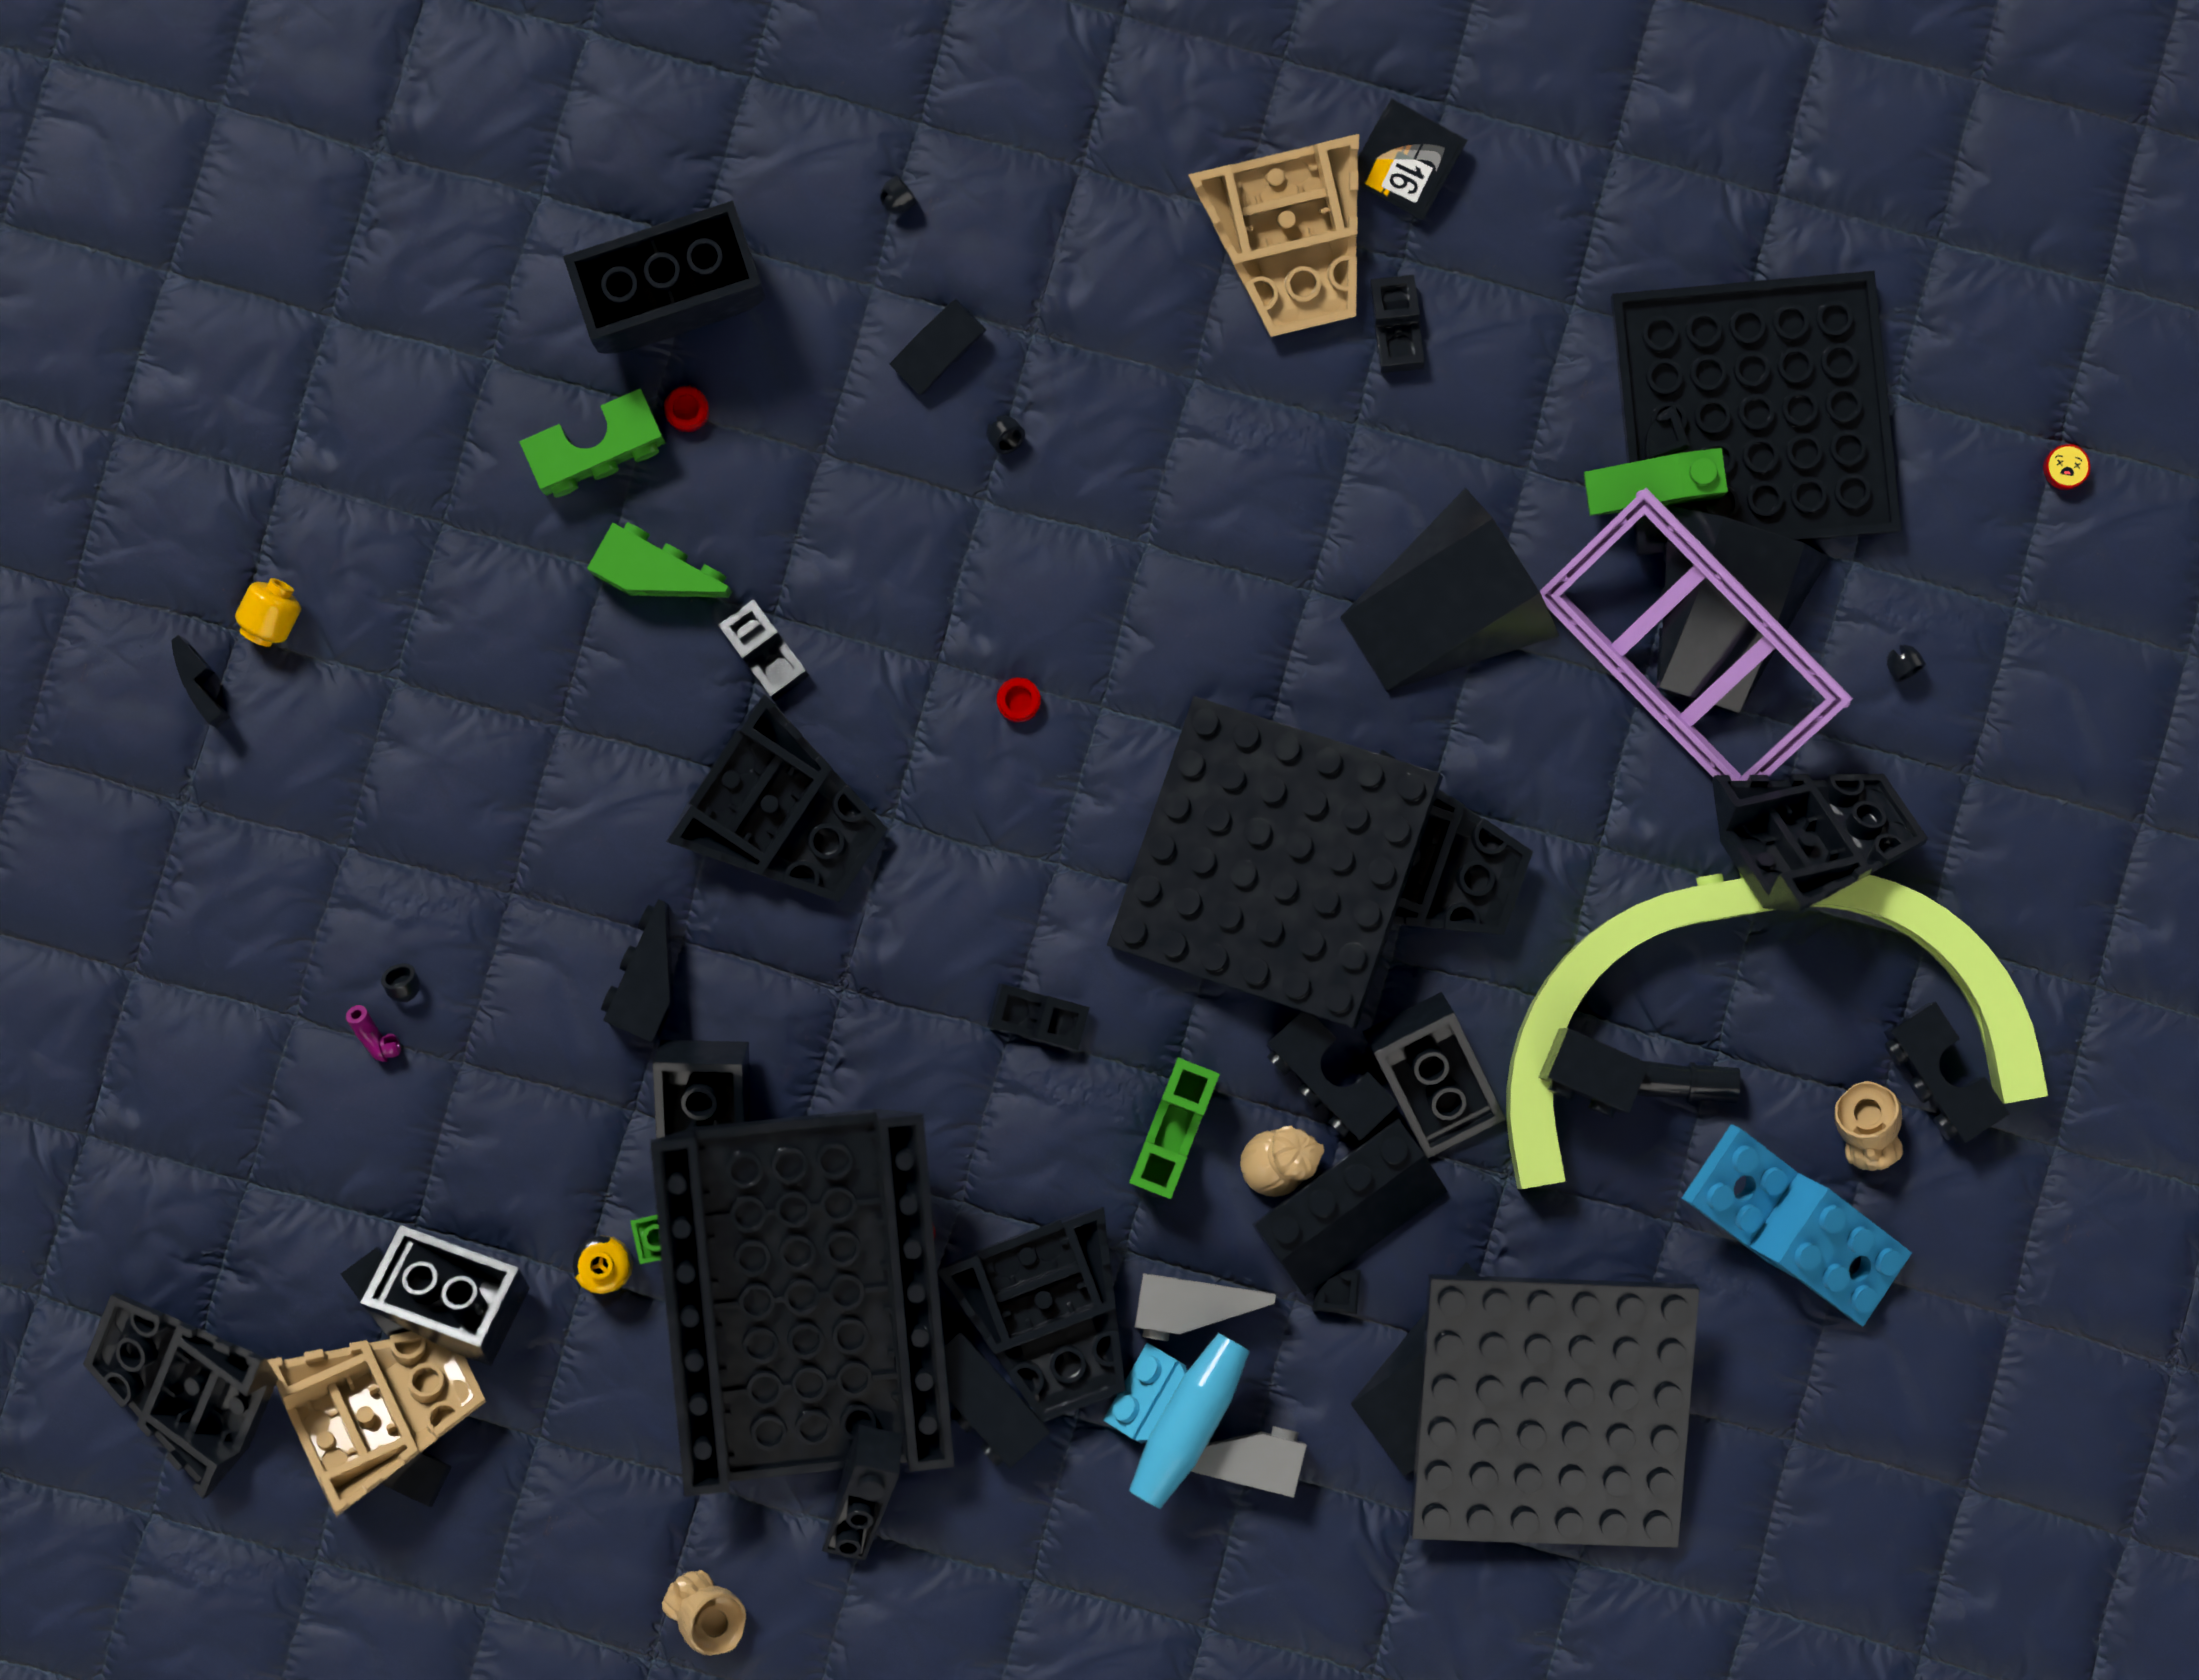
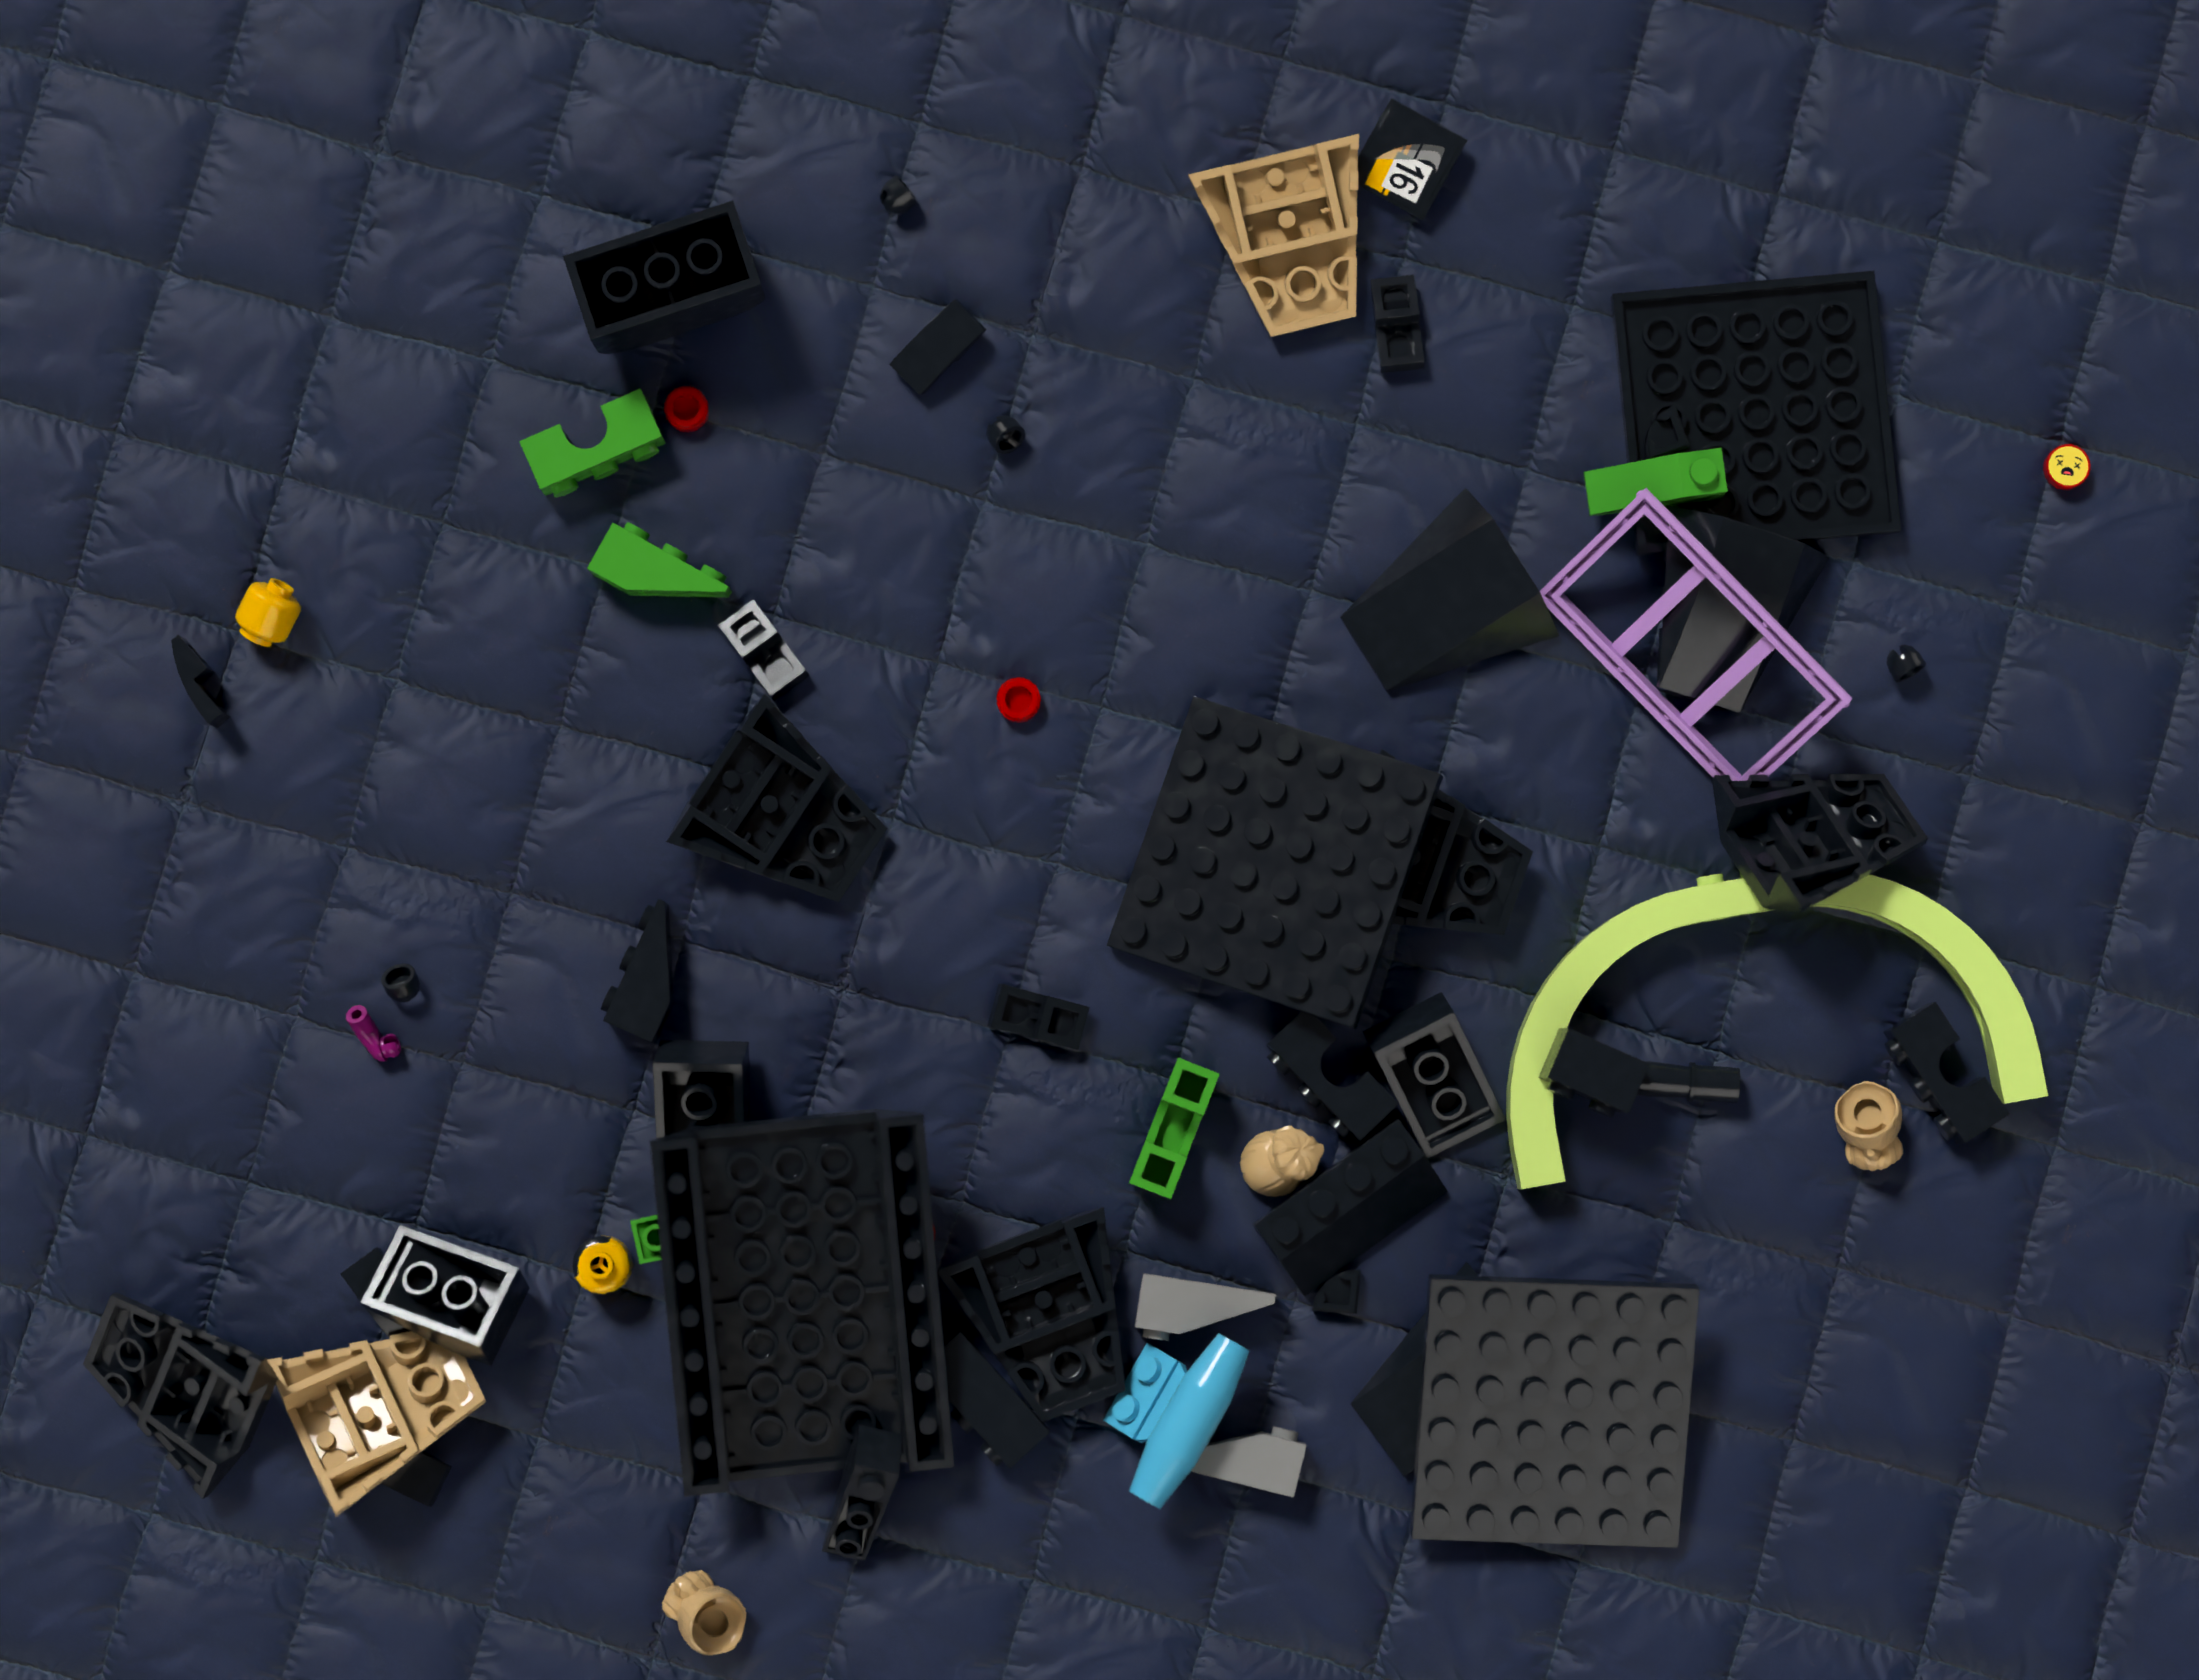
dark azure bracket [1682,1124,1912,1326] -> none

